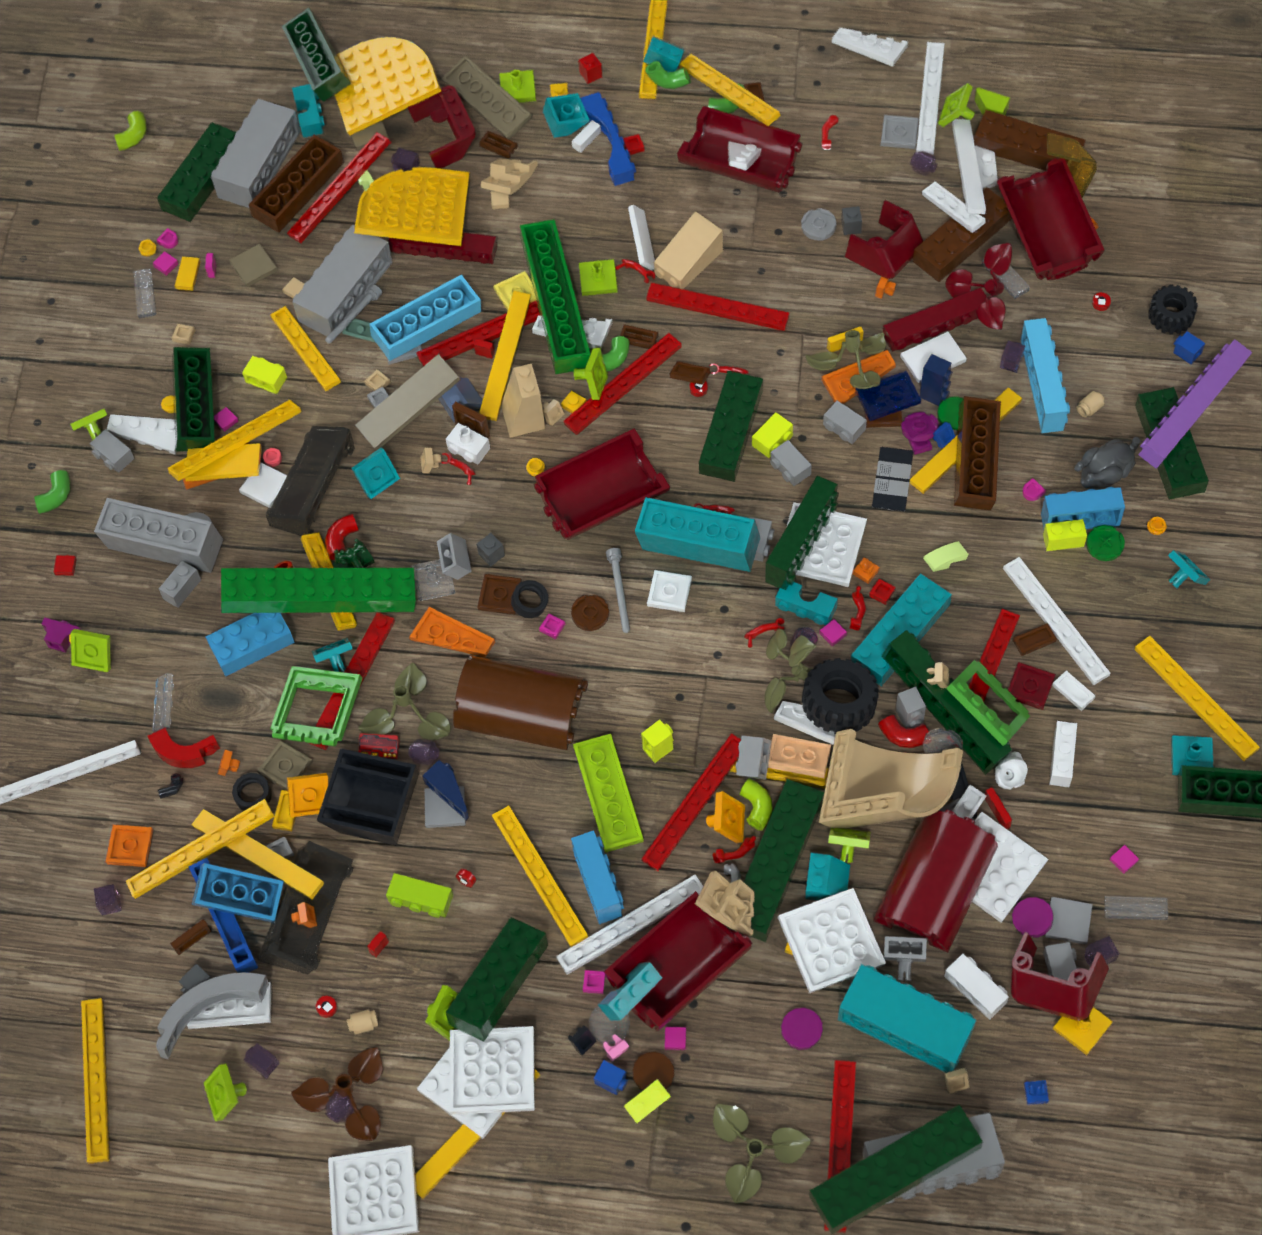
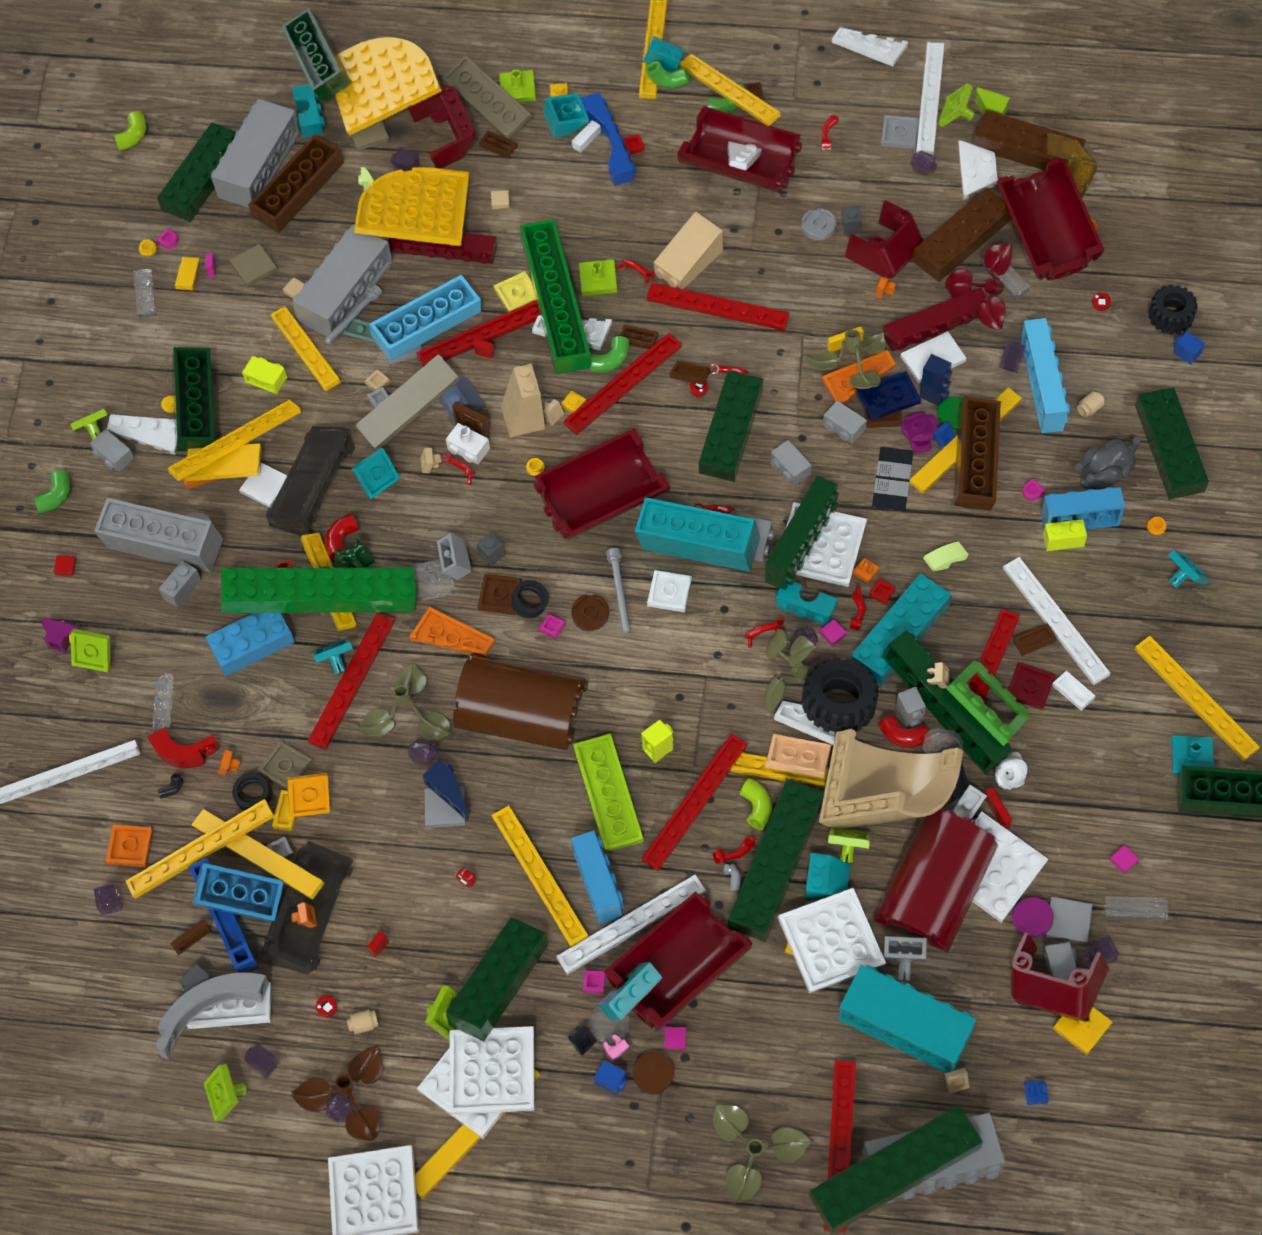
yellow tile [81,998,110,1164] -> none
dark pink tile [153,251,178,276] -> none
tan tile [172,324,196,345] -> none
dark pink tile [214,407,238,432] -> none
coral tile [263,448,282,467] -> none
bright green hinge [270,666,362,746] -> none
red tile [287,132,391,244] -> none
black slope [317,748,419,846] -> none
slope [358,733,400,759] -> none
lime brick [386,873,453,918] -> none
yellow tile [479,291,531,421] -> none
tan slope [481,159,538,195] -> none
lime tile [573,348,608,400] -> none
red brick [578,53,602,84] -> none
neon yellow brick [624,1079,671,1123] -> none
white tile [628,204,655,270] -> none
tan slope [695,870,754,936] -> none
light orange tile [706,791,745,843] -> none
light grey brick [736,736,772,780] -> none
neon yellow brick [752,412,793,458] -> none
magenta tile [781,1008,823,1050] -> none
white tile [922,182,985,233] -> none
white brick [944,954,1009,1020] -> none
white tile [952,119,986,214] -> none
white brick [1049,721,1077,787] -> none
green tile [1086,525,1125,561] -> none
medium lavender brick [1138,339,1252,469] -> none

